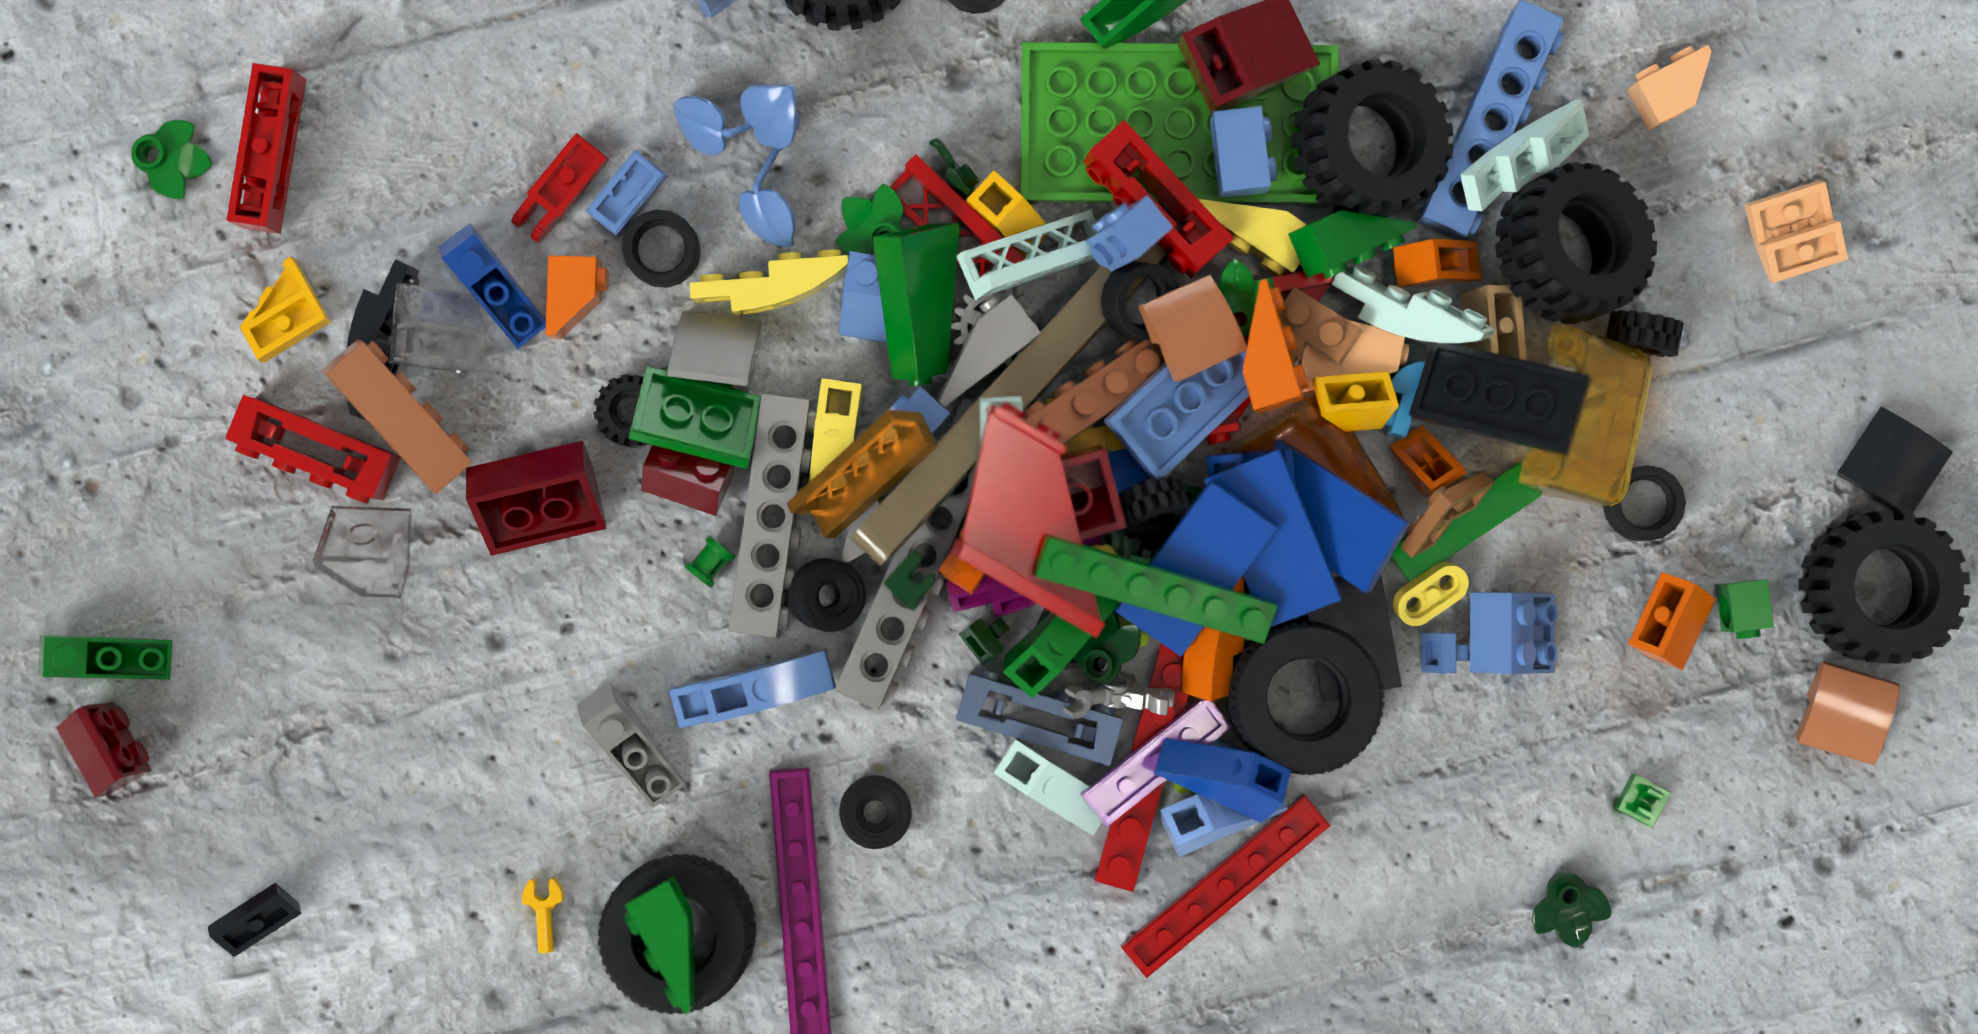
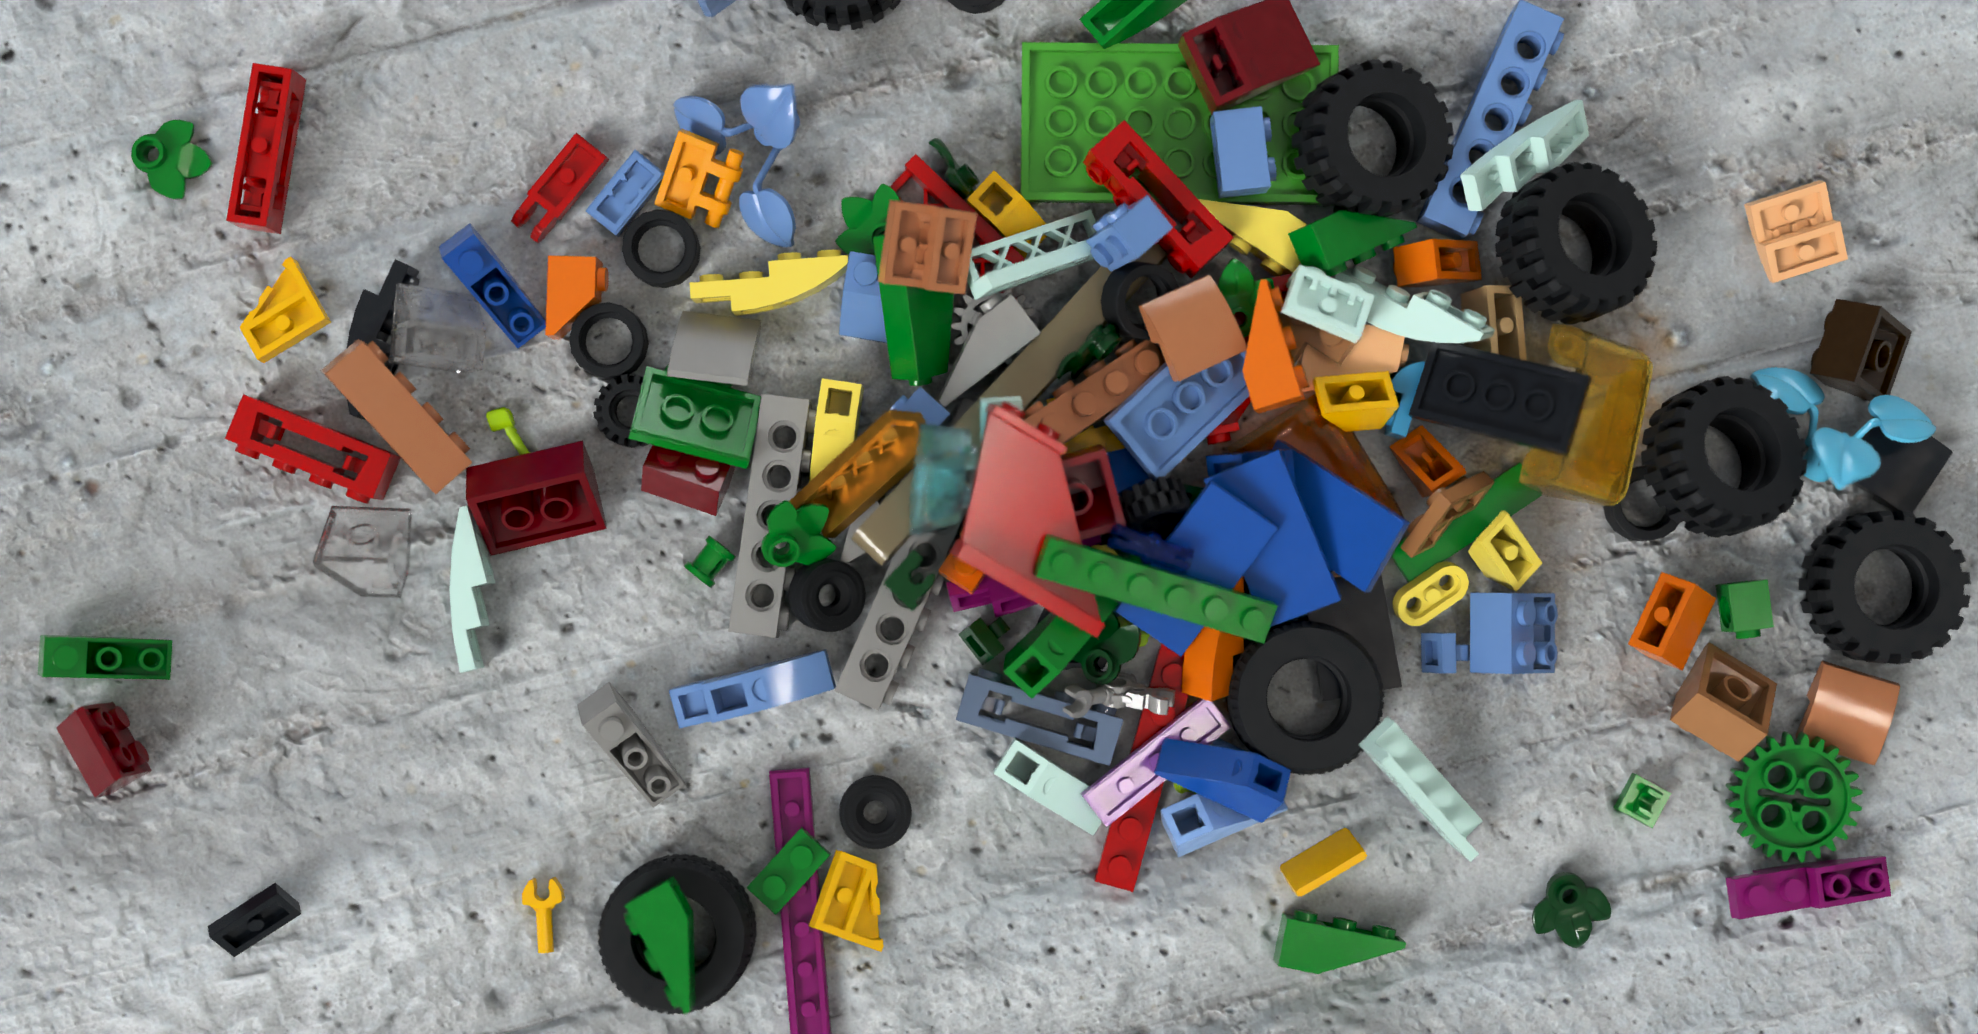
red tile [1120,794,1331,978] -> none
black tyre [1604,310,1684,357] -> none
light nougat slope [1627,45,1712,131] -> none
none -> light aqua slope [449,505,495,673]
none -> lime hand [486,407,530,455]
none -> black tyre [569,302,649,380]
none -> light orange plate [654,128,744,228]
none -> green plate [747,827,831,915]
none -> green plate [761,500,836,567]
none -> yellow wing [809,850,884,952]
none -> nougat slope [878,200,977,294]
none -> clear light blue slope [909,424,978,535]
none -> dark green plate [1056,323,1122,381]
none -> clear blue pin [1107,523,1194,574]
none -> green slope [1273,909,1406,974]
none -> yellow slope [1280,828,1367,897]
none -> light aqua bracket [1281,265,1375,343]
none -> light aqua fence [1358,716,1483,862]
none -> light yellow slope [1468,510,1542,592]
none -> black tyre [1641,376,1807,537]
none -> medium nougat slope [1670,642,1777,762]
none -> green gear [1725,731,1863,863]
none -> magenta slope [1726,856,1891,919]
none -> medium azure plant [1751,367,1936,490]
none -> dark brown slope [1810,299,1912,401]

